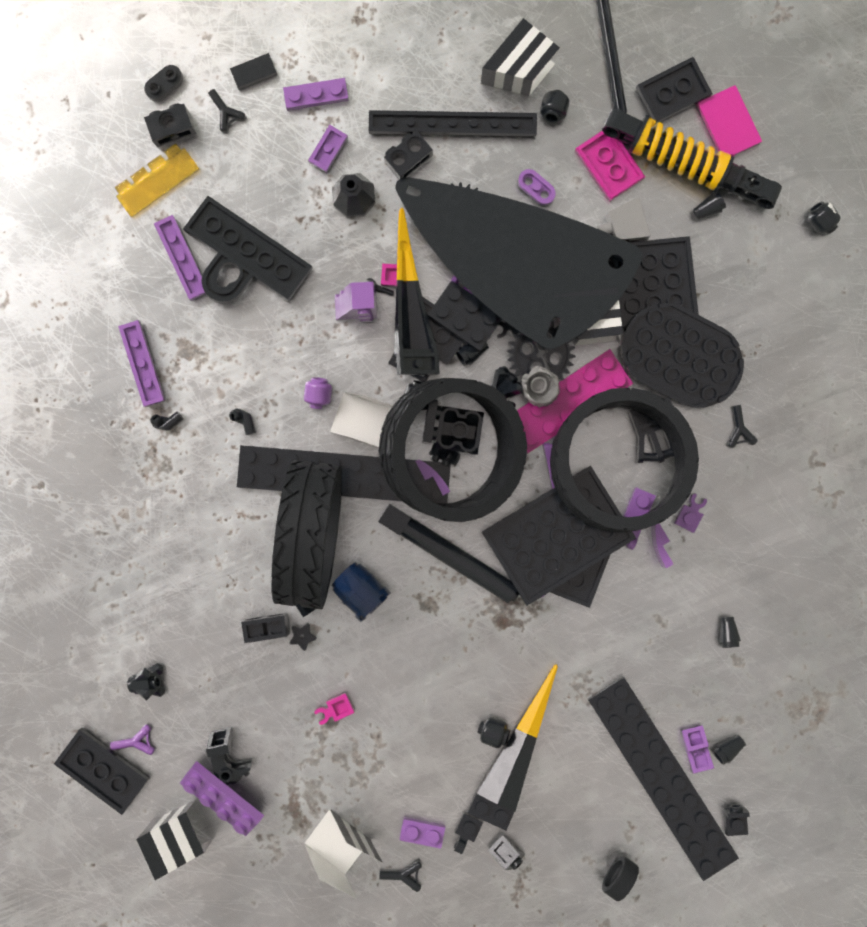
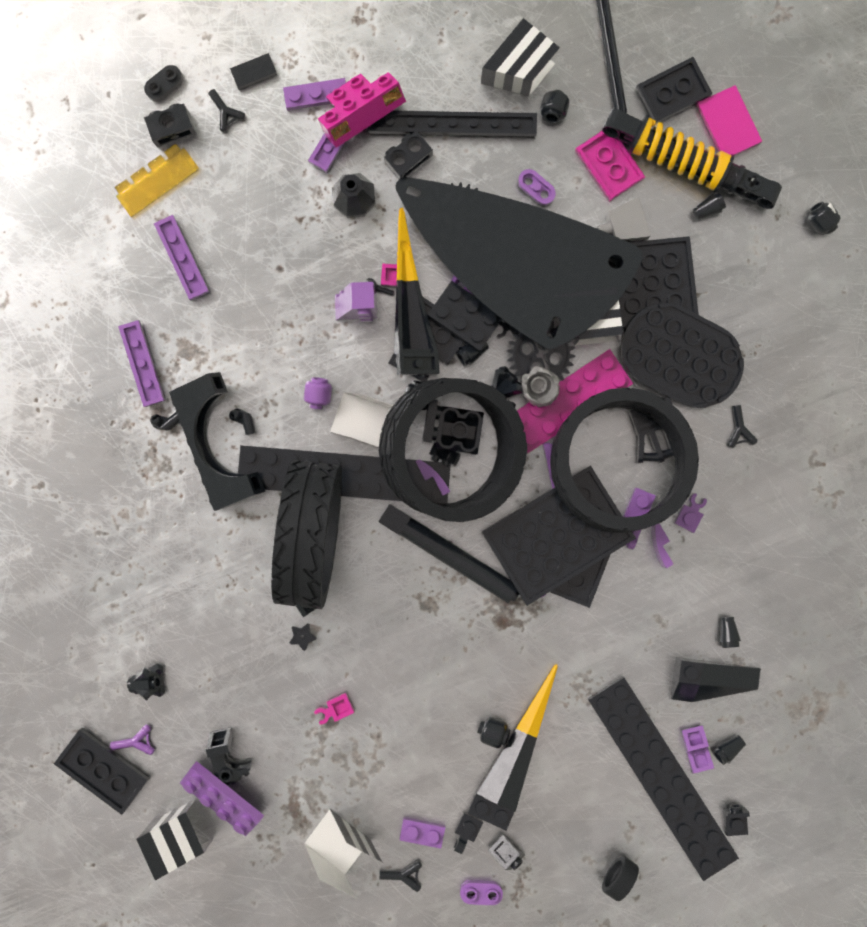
black plate [183,196,313,304] -> none
black brick [241,613,290,643] -> none
dark blue piece [331,562,391,622] -> none
none -> black arch [169,372,266,511]
none -> dark pink piece [318,72,406,148]
none -> medium lavender plate [460,880,503,905]
none -> black wedge [671,657,761,702]

